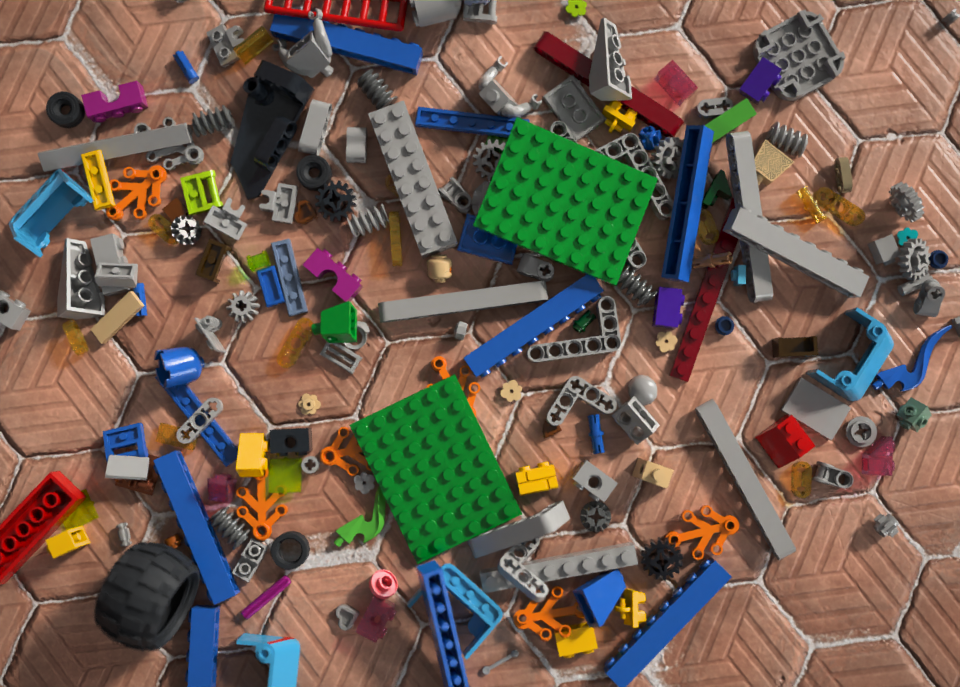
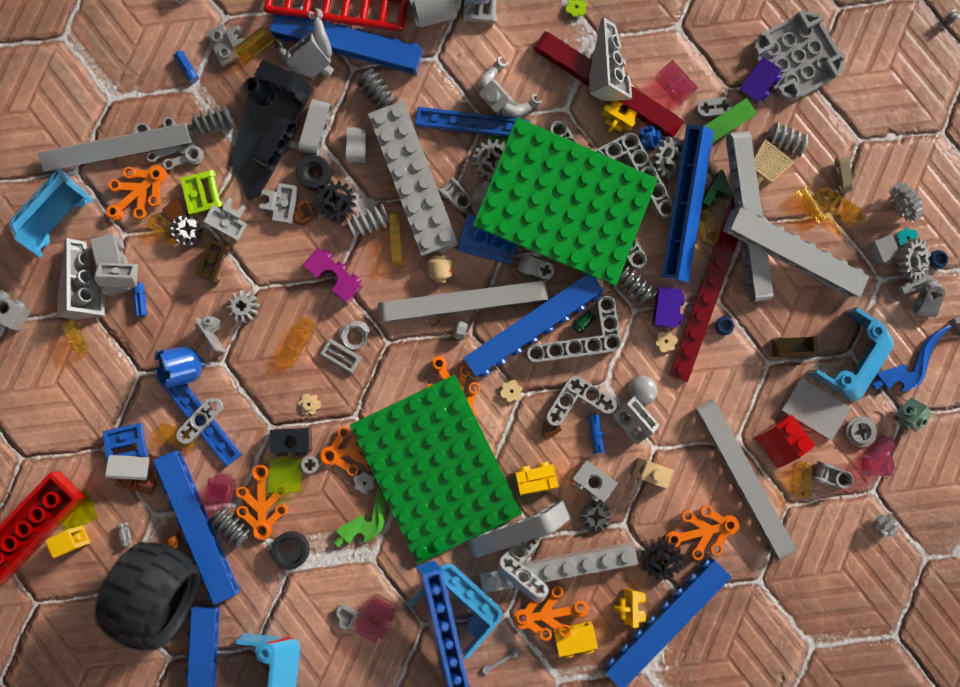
black tyre [46,92,85,128] -> none
magenta arch [81,80,148,123] -> none
yellow tile [81,150,115,211] -> none
tan tile [90,291,144,344] -> none
light grey slope [232,538,269,583] -> none
yellow brick [236,433,269,477] -> none
magenta axle [241,575,291,619] -> none
clear neon green bush [246,250,271,272] -> none
blue tile [256,265,285,308] -> none
sand blue tile [271,239,308,317] -> none
green torso [312,301,357,343] -> none
coral plate [369,570,398,599] -> none
light grey tile [542,75,606,142] -> none
slope [573,568,626,627] -> none
medium nougat pin [692,252,733,269] -> none
medium azure plate [731,265,746,286] -> none

